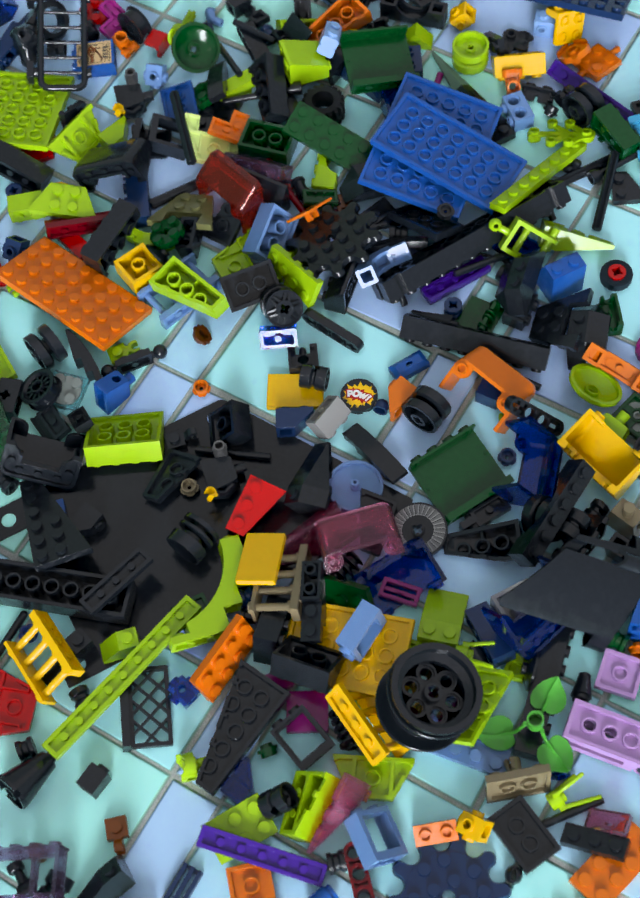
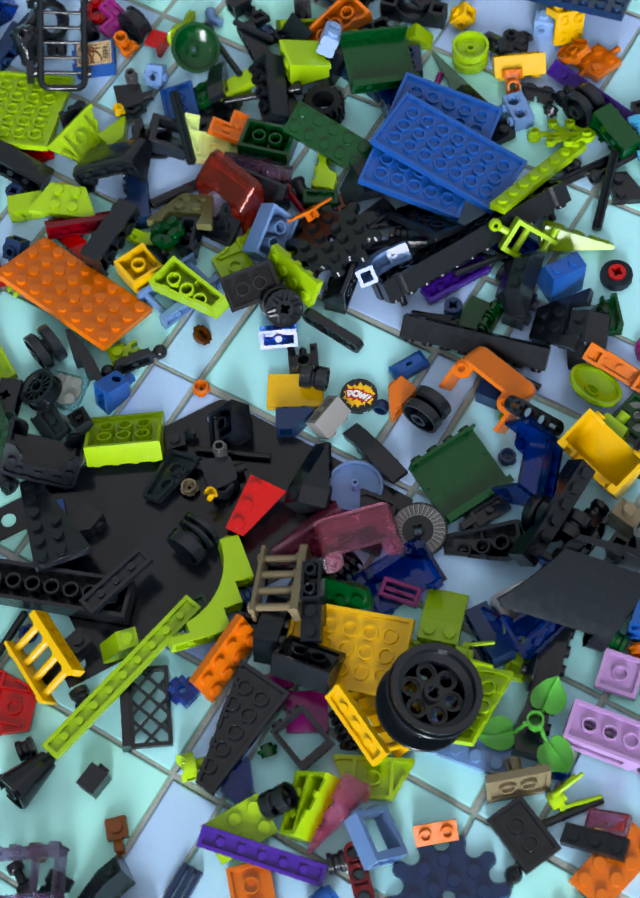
yellow tile [235,533,287,585] -> none
medium blue window [335,599,387,663] -> none
black plate [437,203,455,220] -> none
yellow brick [455,809,494,843] -> none
black cone [571,672,592,703] -> none

